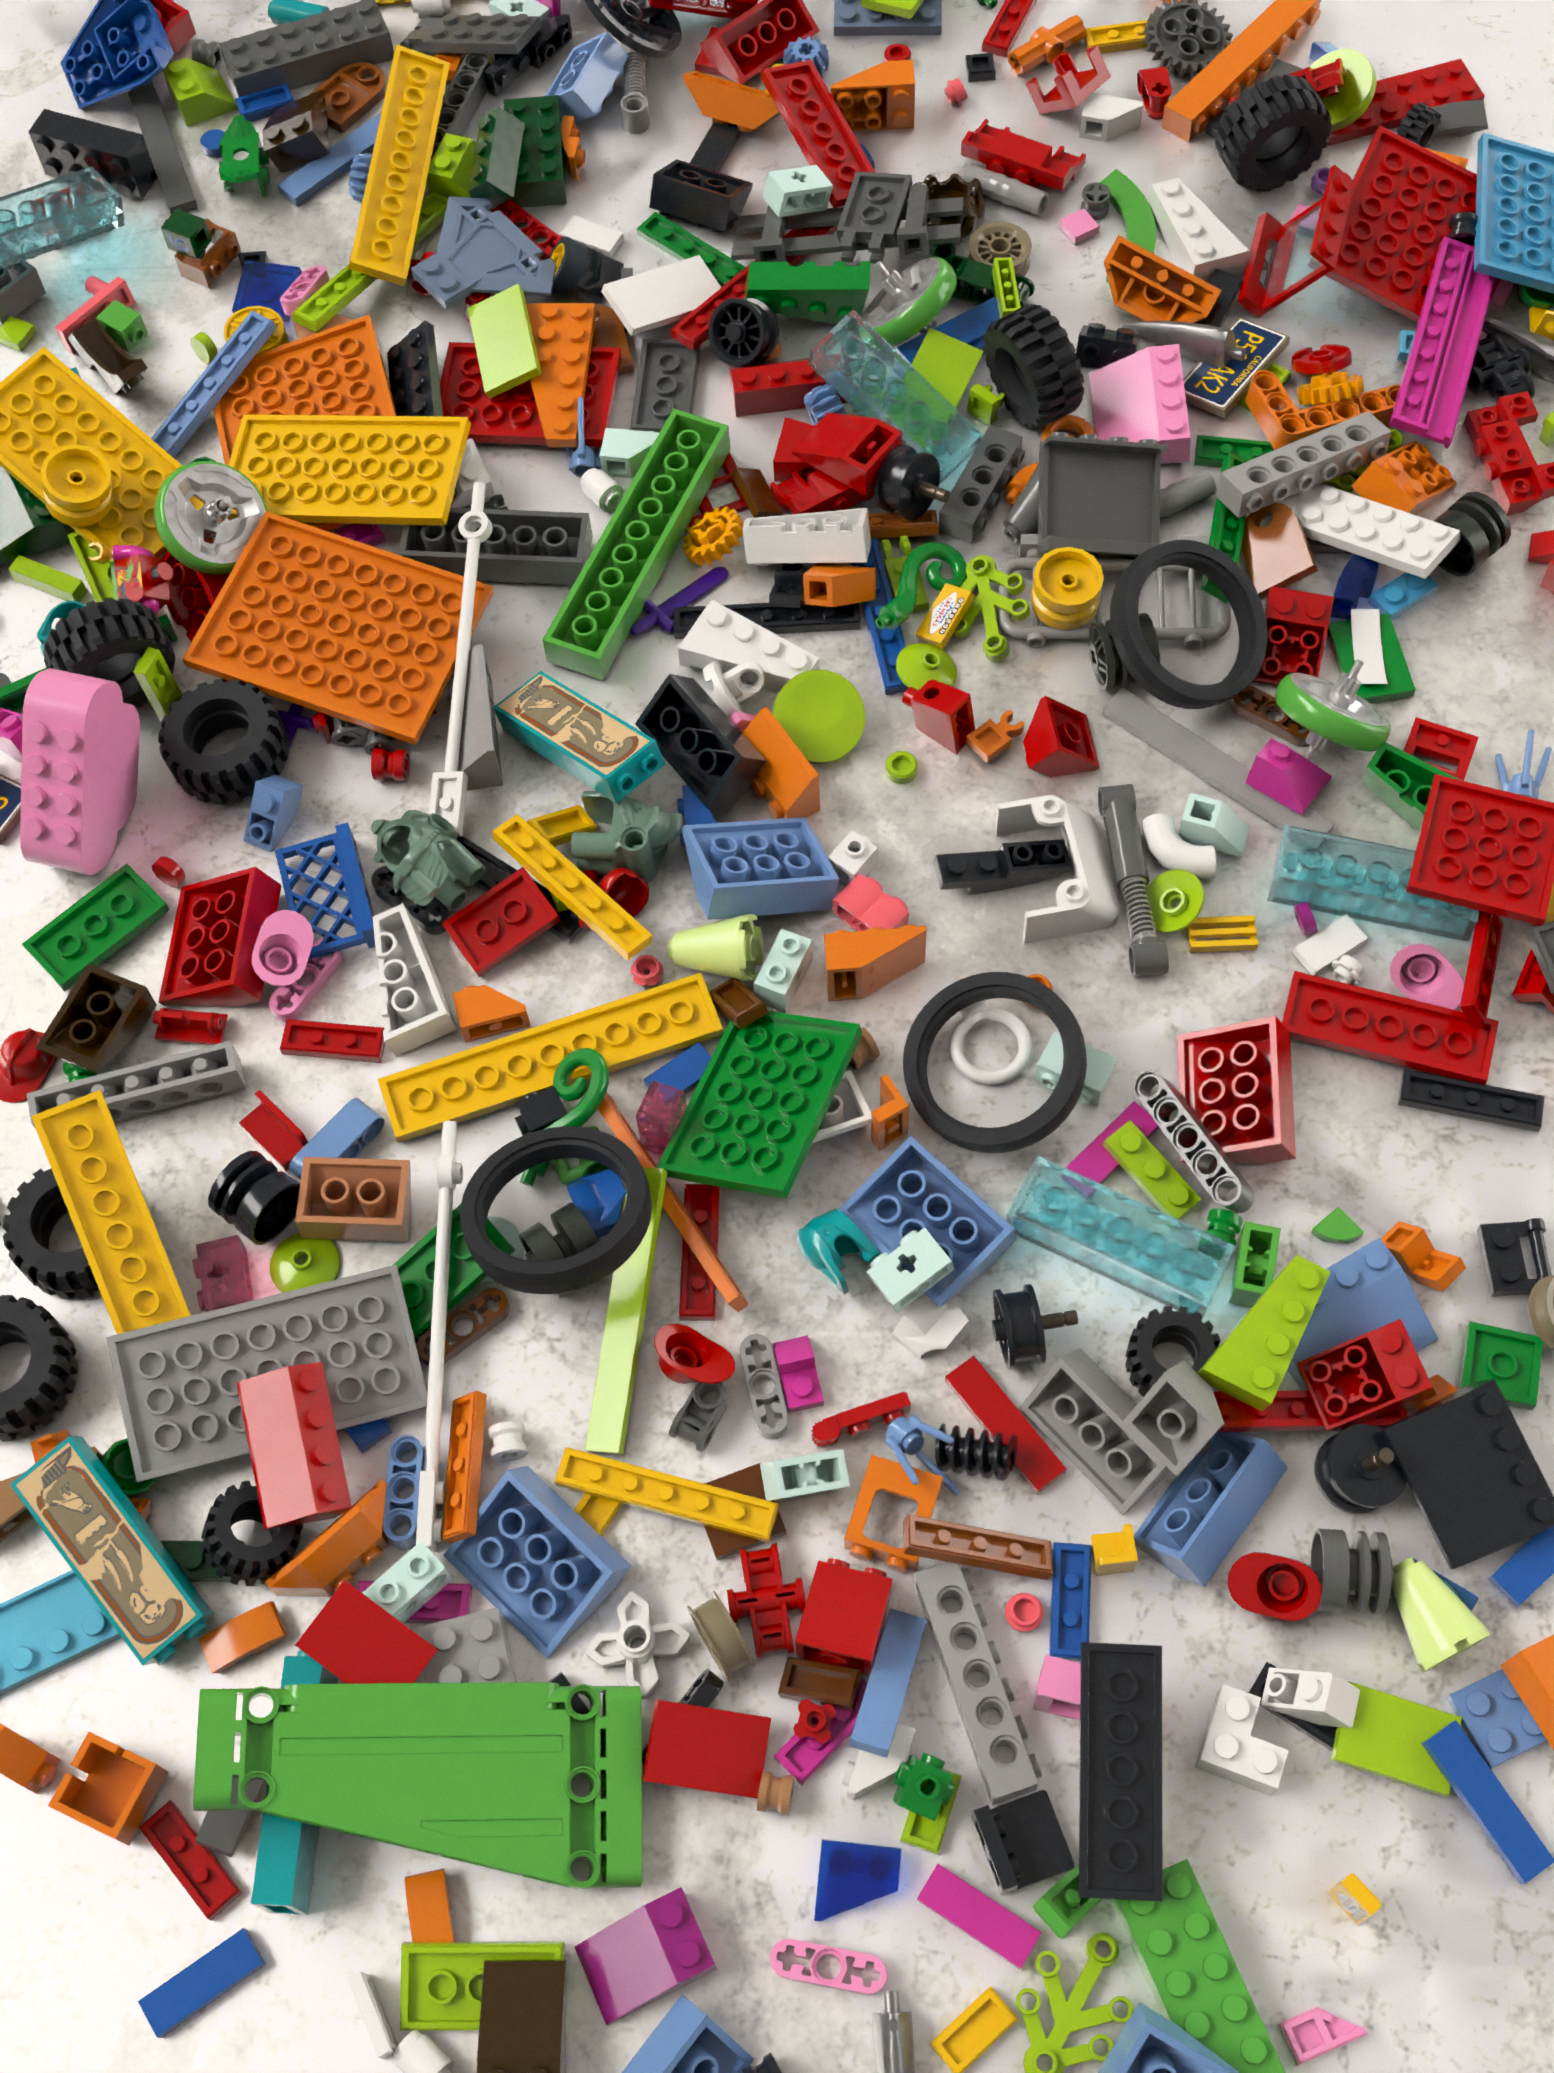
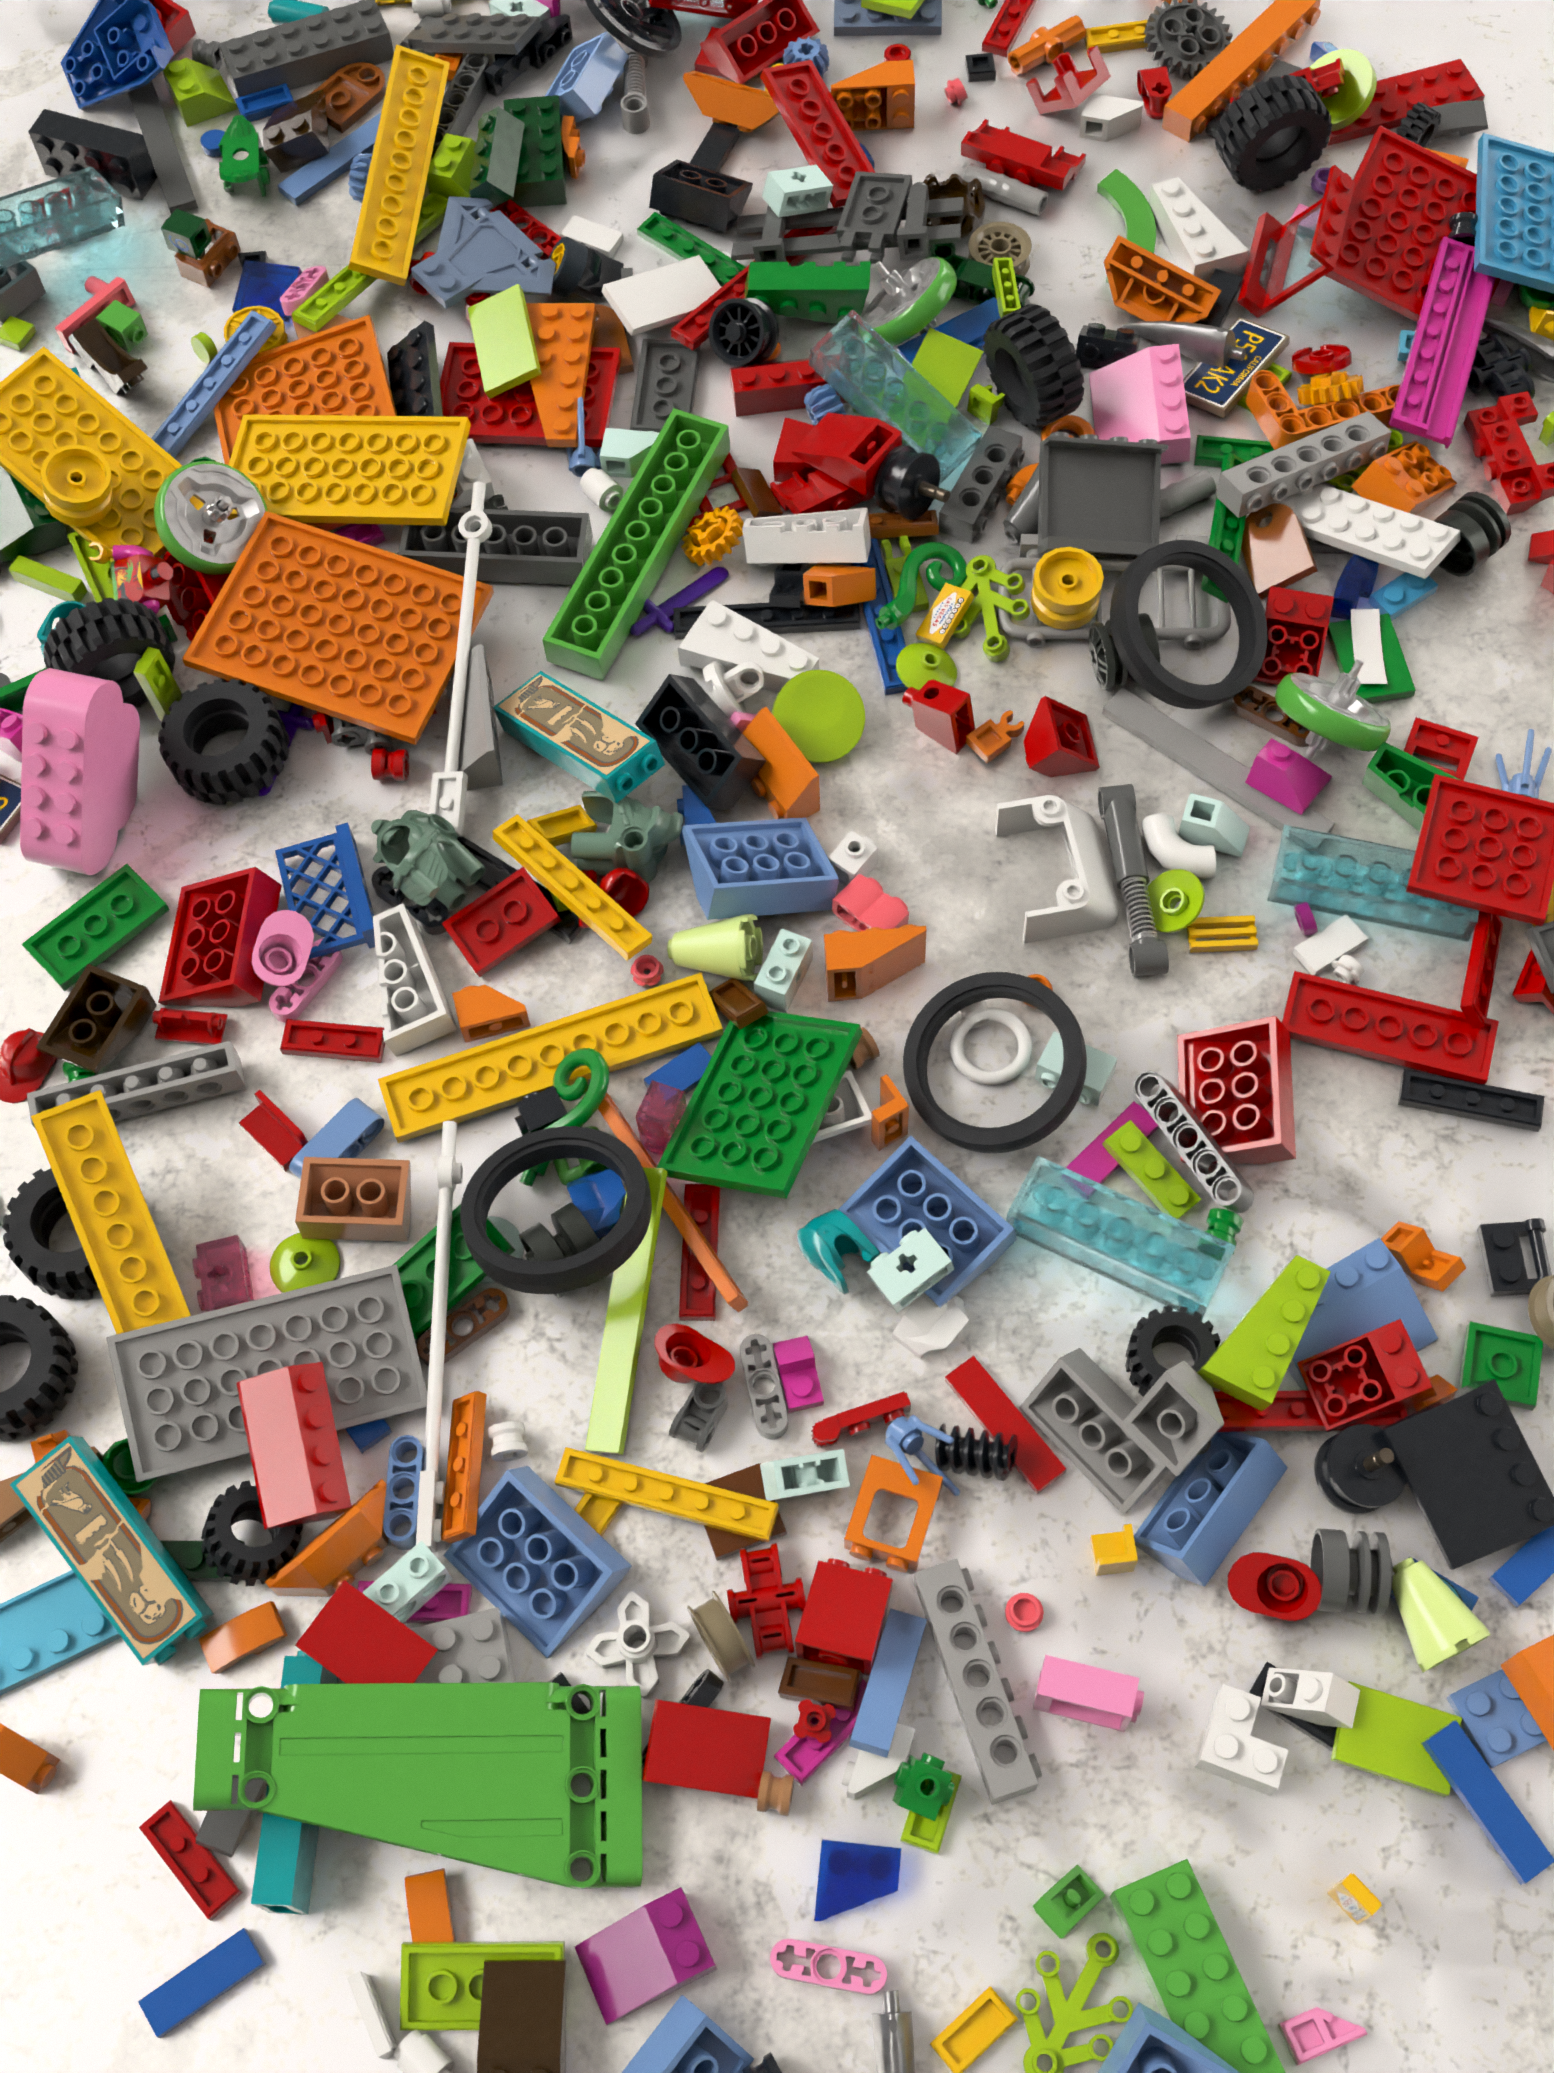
orange piece [48,1732,168,1846] -> none
red tile [152,856,185,888] -> none
black wheel [208,1151,300,1245] -> none
medium blue slope [243,775,304,852] -> none
lime tile [885,751,918,784] -> none
dark orange tile [903,1514,1053,1580] -> none
dark pink tile [917,1864,1042,1970] -> none
black slope [933,839,1072,895] -> none
black bracket [971,1790,1075,1896] -> none
black wheel [992,1284,1078,1370] -> none
blue tile [1049,1542,1092,1661] -> none
bright pink tile [1059,208,1100,244] -> none
black plate [1078,1642,1163,1901] -> none
dark grey wheel [1080,182,1111,220] -> none
bright green brick [1229,1221,1281,1307] -> none
bright green tile [1311,1207,1364,1243] -> none
bright pink piece [1390,944,1464,1010] -> none

